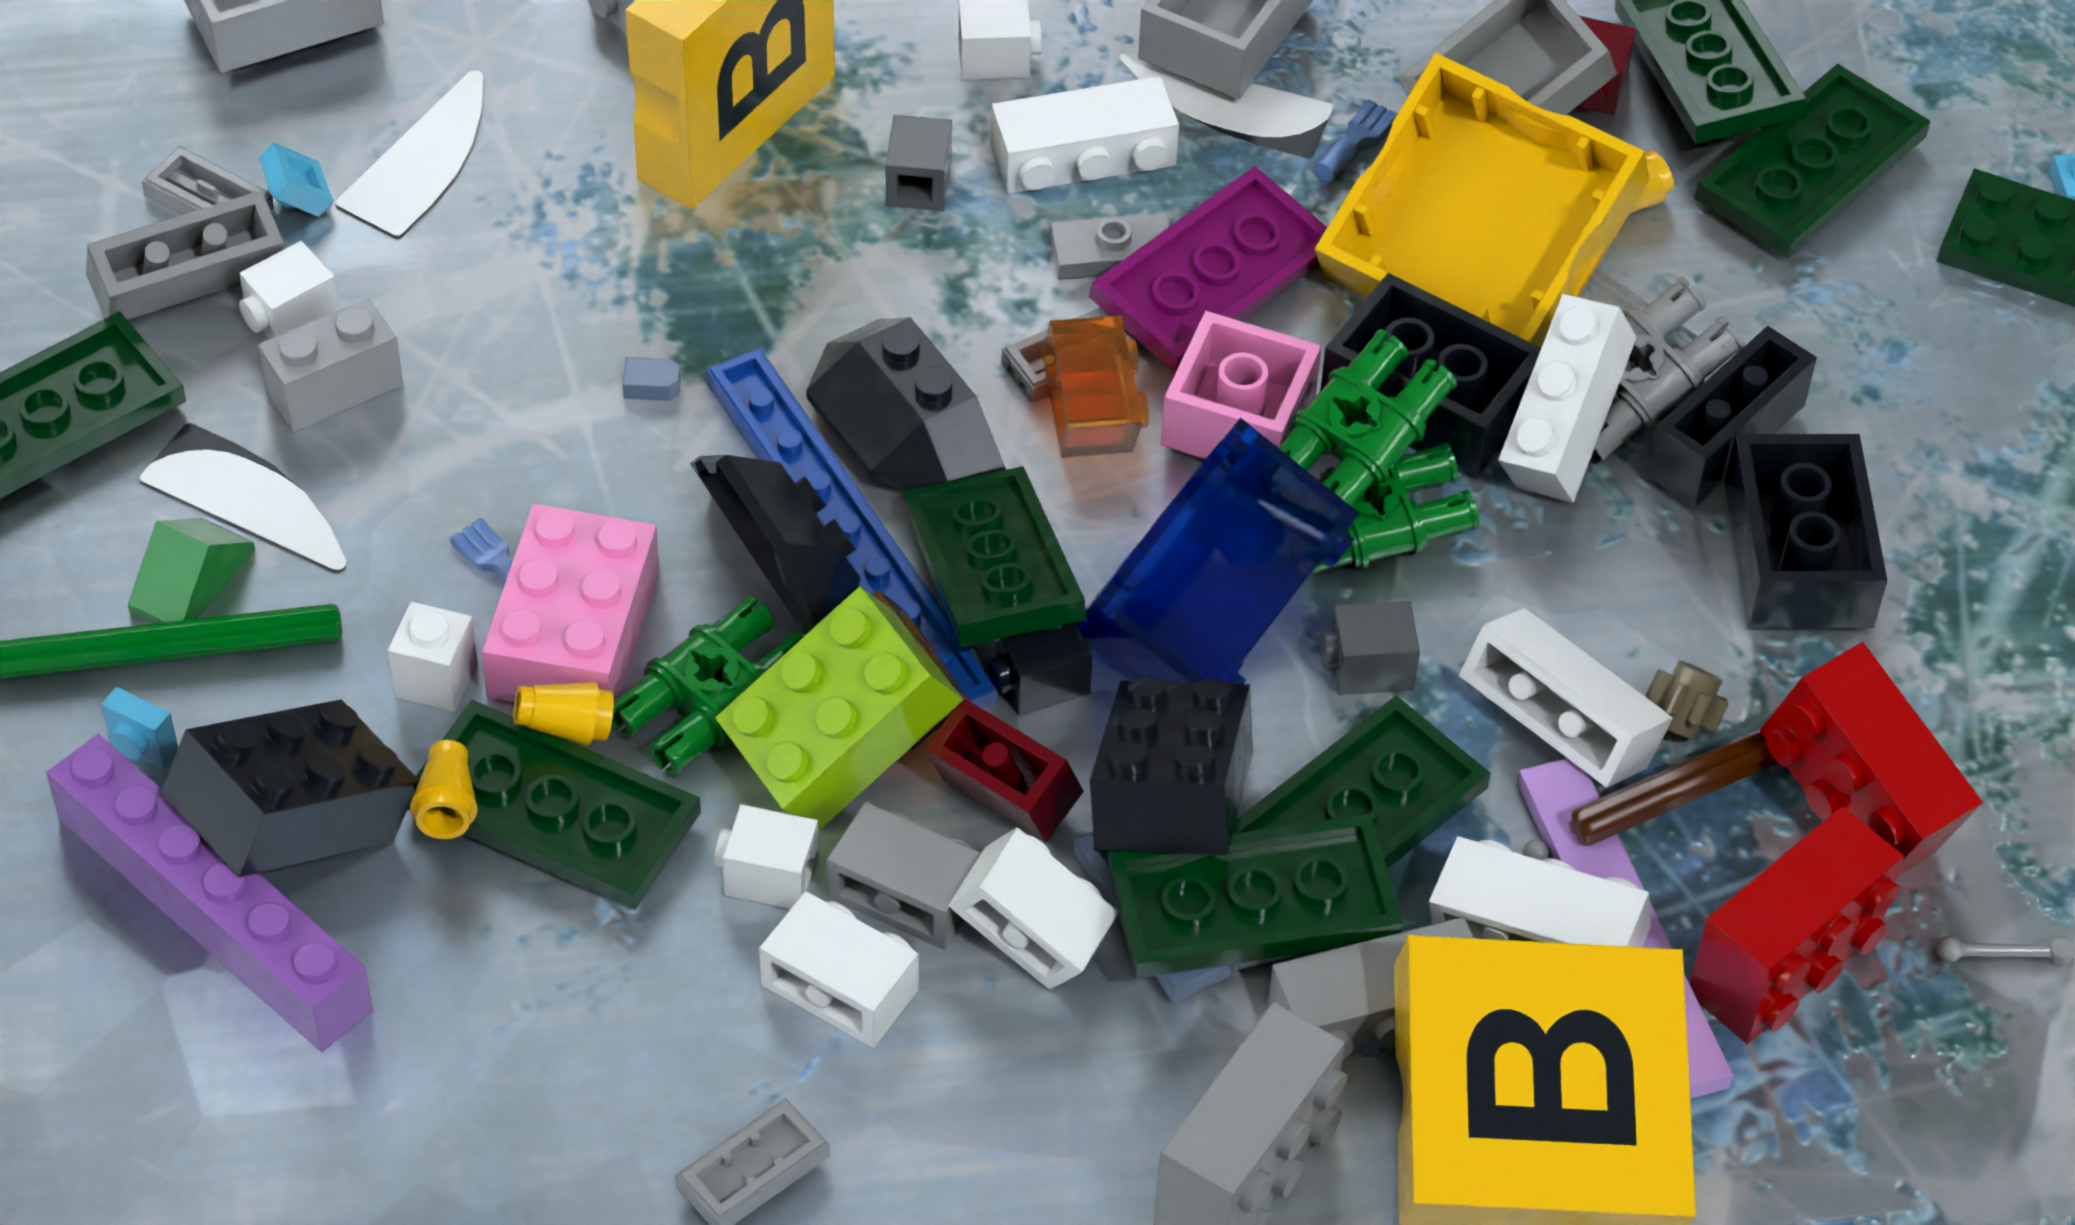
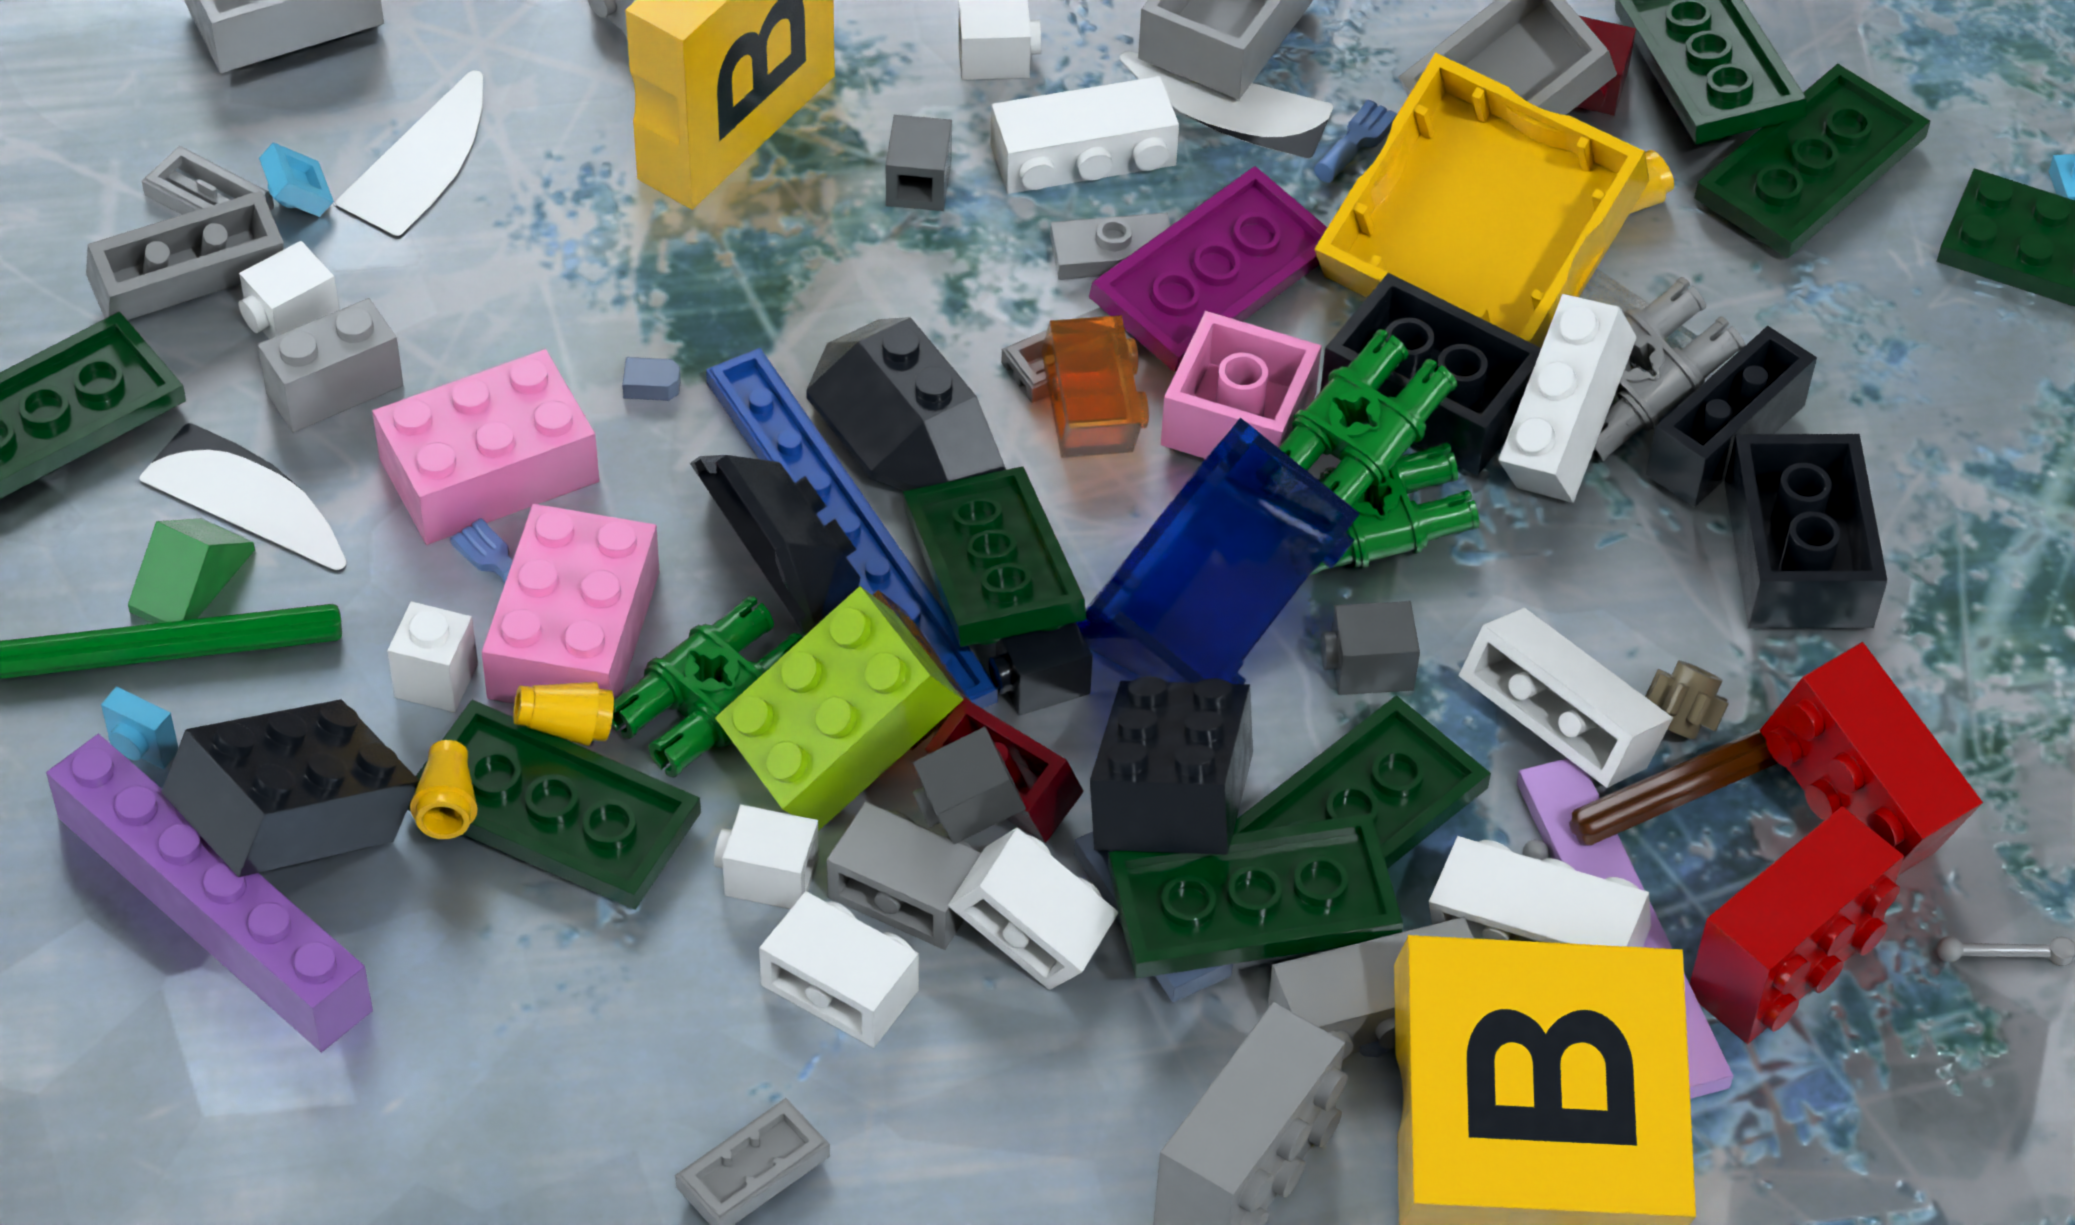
none -> bright pink piece [372,349,599,545]
none -> dark grey brick [912,727,1026,844]

